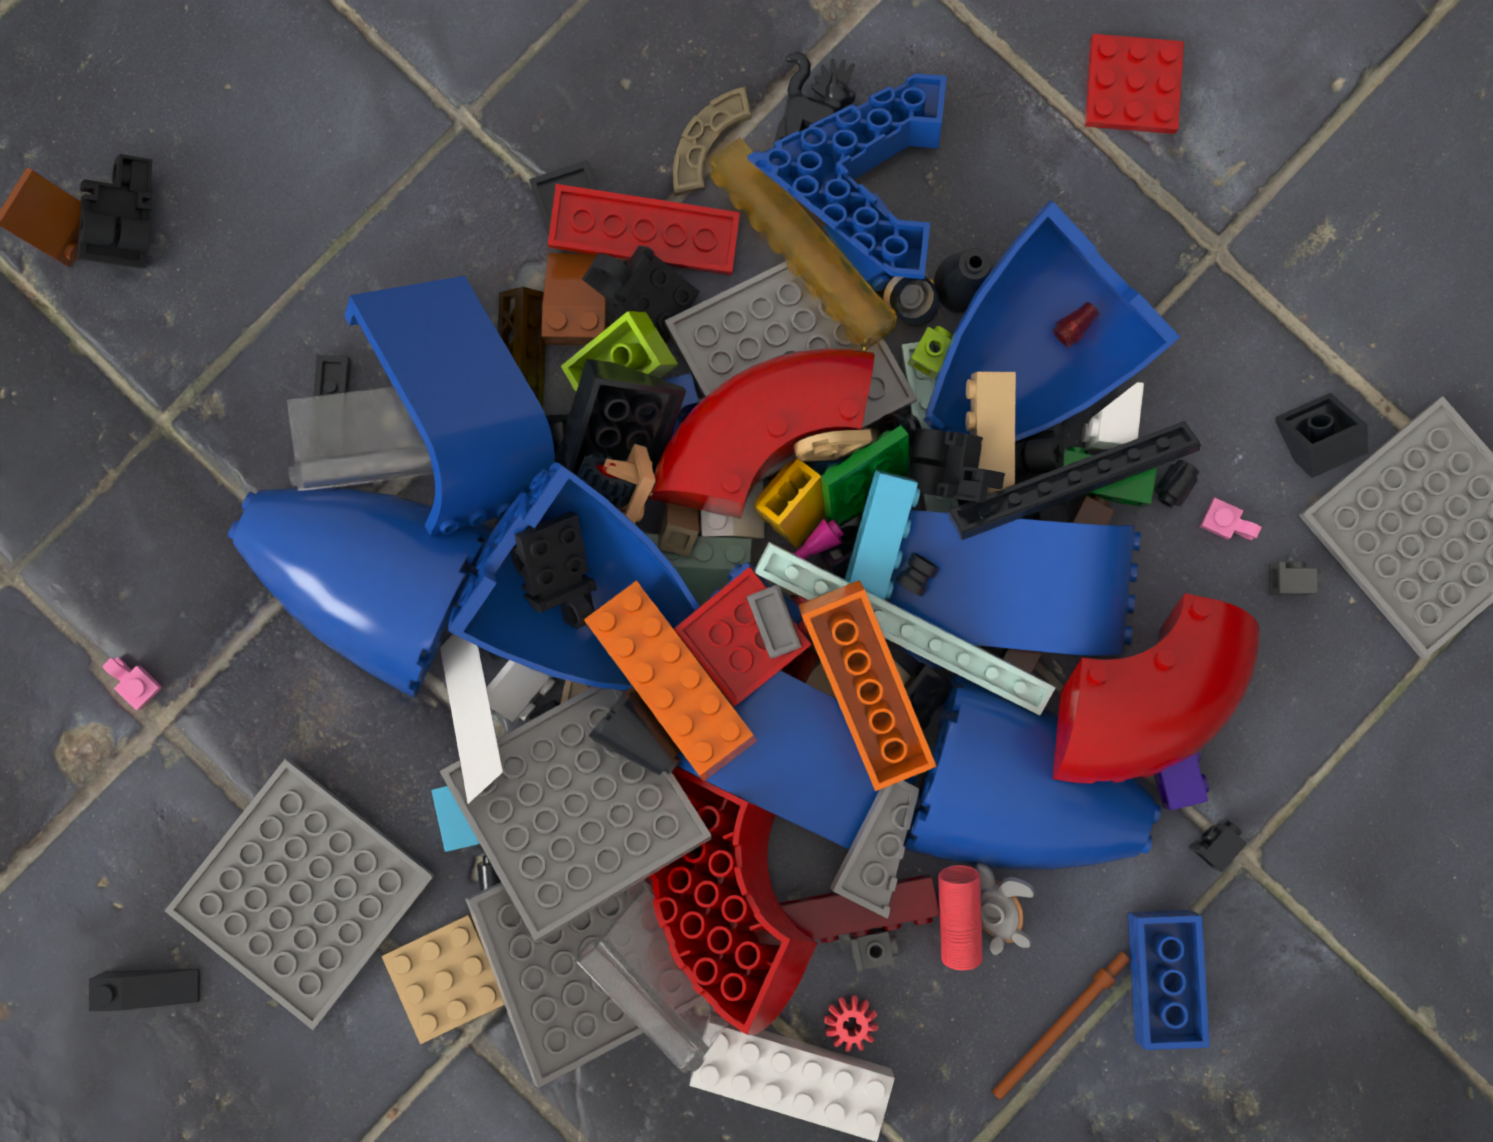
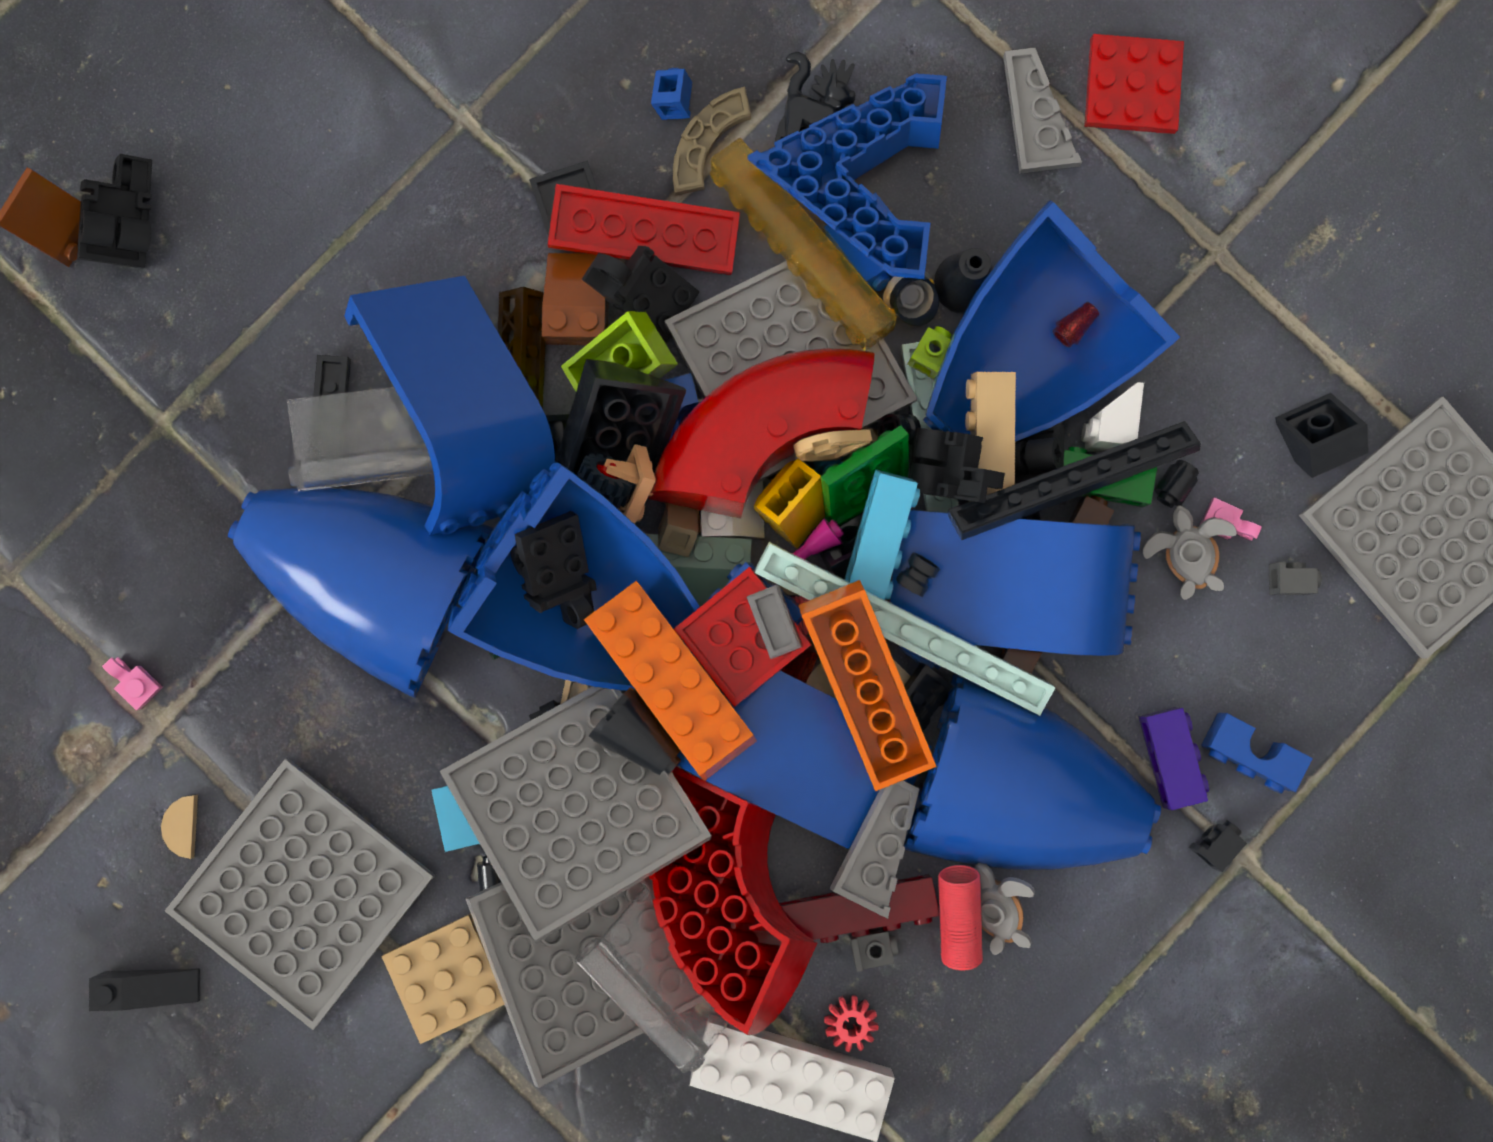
white sticker [440,634,503,804] -> none
white slope [486,660,556,722] -> none
dark orange bar [992,951,1131,1100] -> none
red brick [1052,593,1260,784] -> none
blue brick [1128,910,1210,1050] -> none
none -> tan tile [161,794,198,859]
none -> blue brick [651,68,693,120]
none -> light grey wing [1003,48,1082,174]
none -> light grey animal [1142,505,1237,600]
none -> blue arch [1201,713,1313,794]

